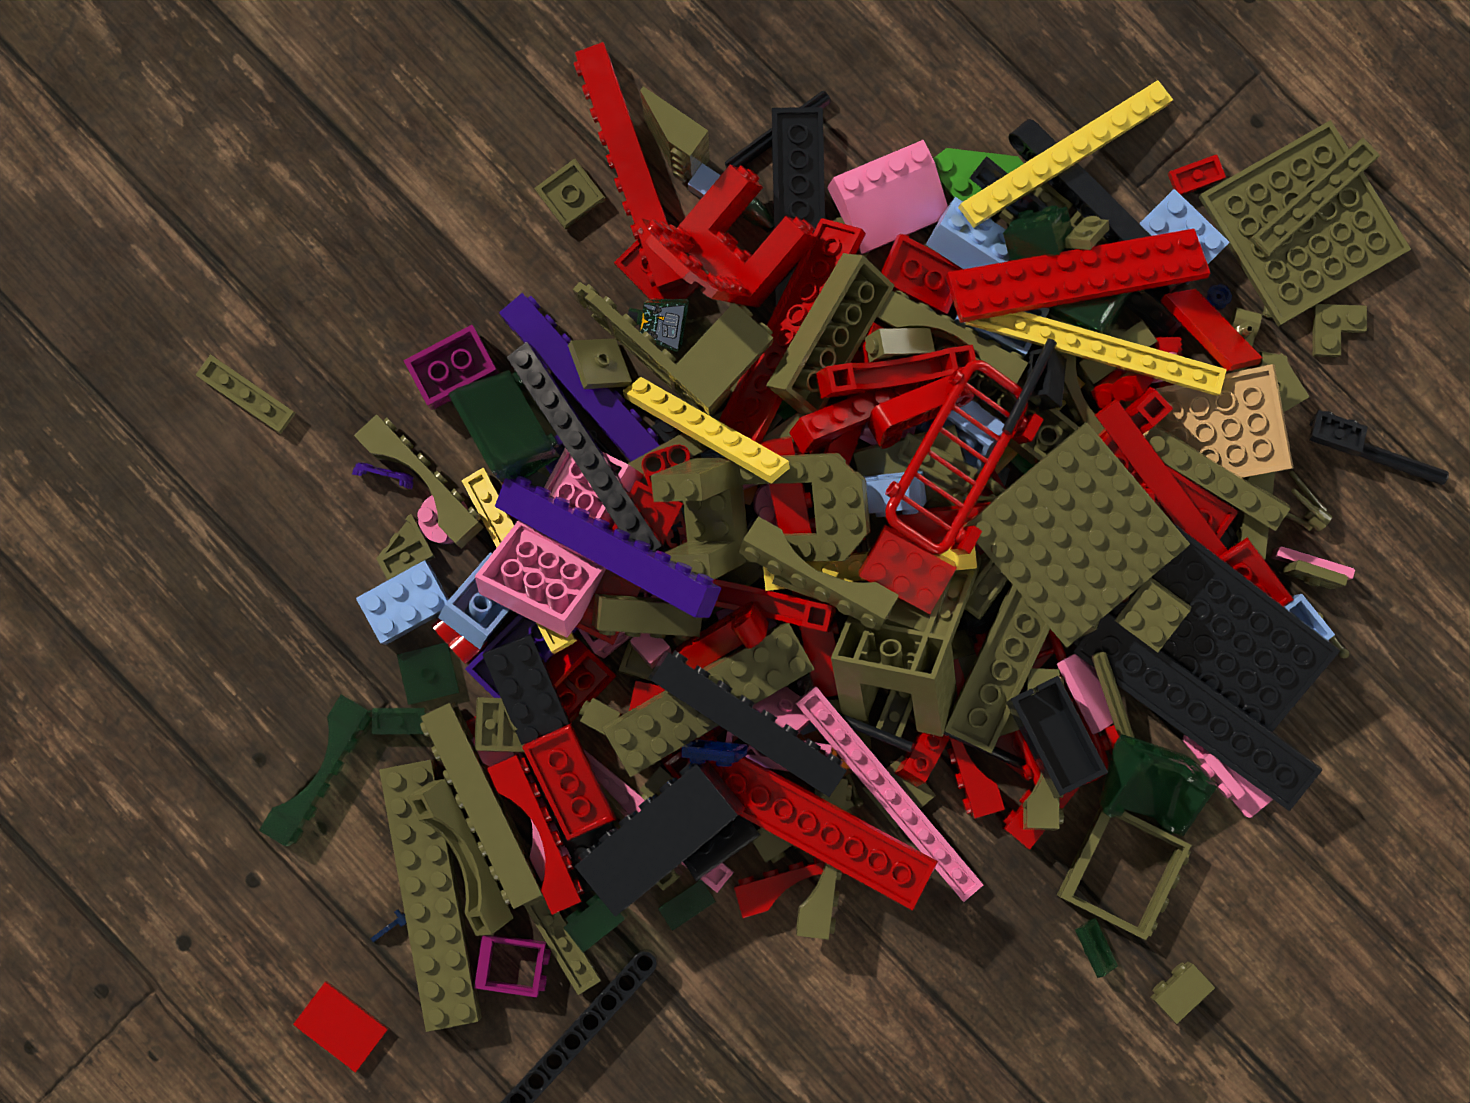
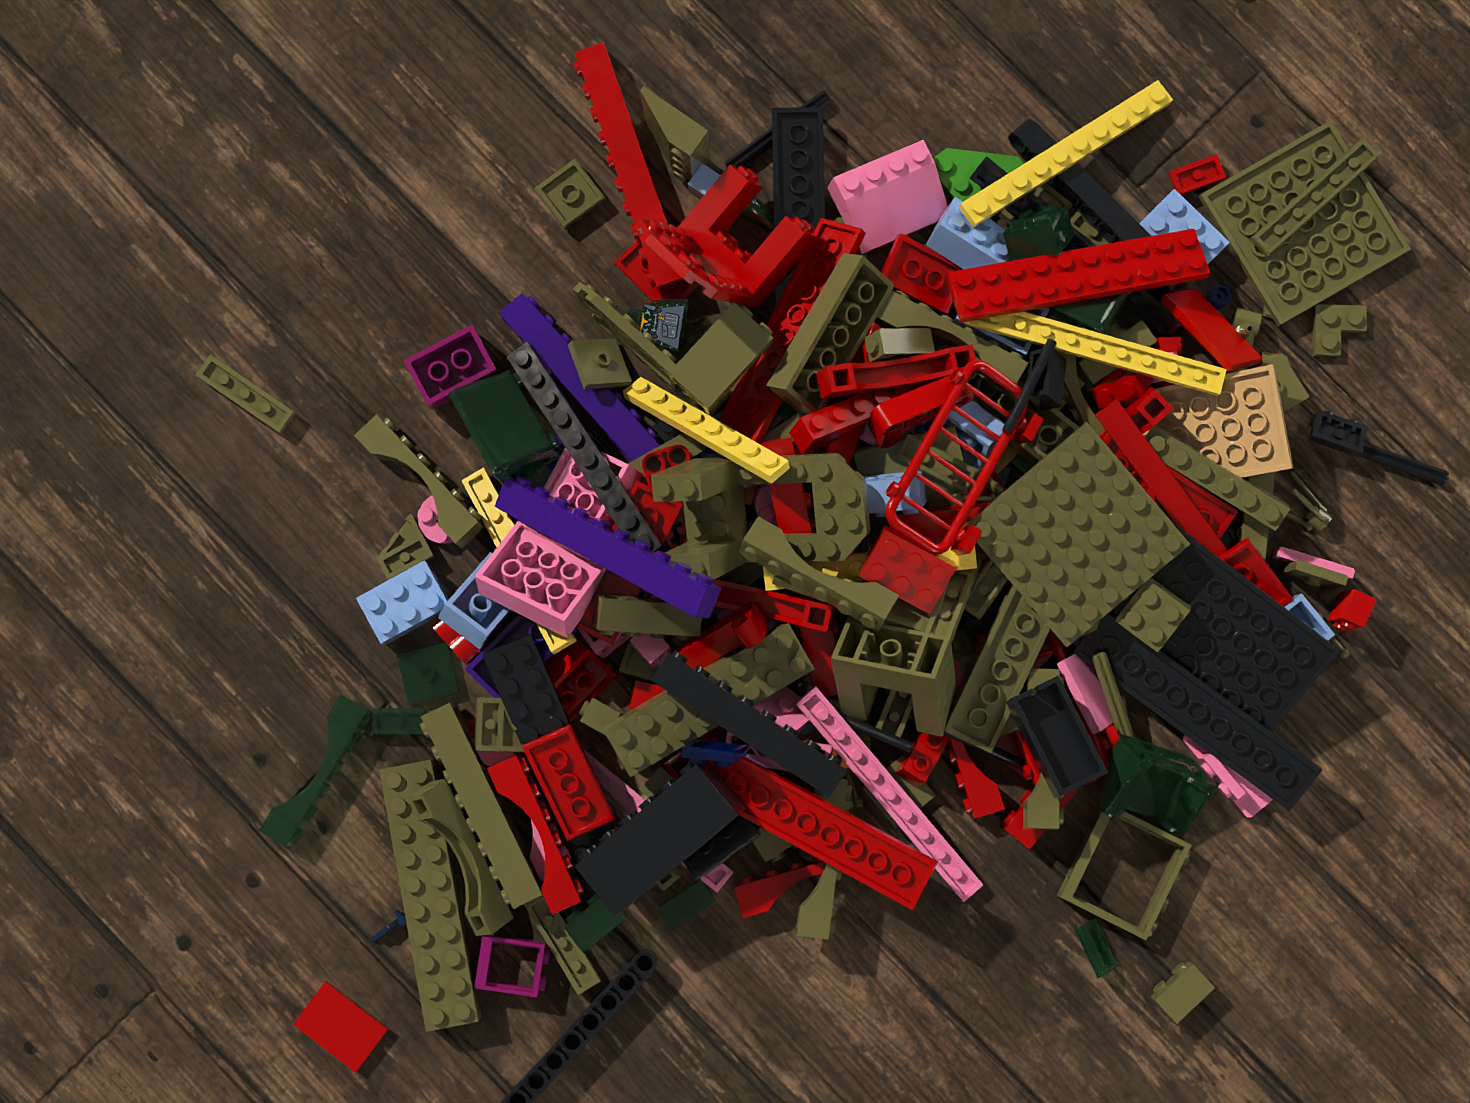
dark purple piece [352,462,413,489] -> none
olive plate [1065,216,1109,250] -> none
none -> red brick [1328,589,1377,633]

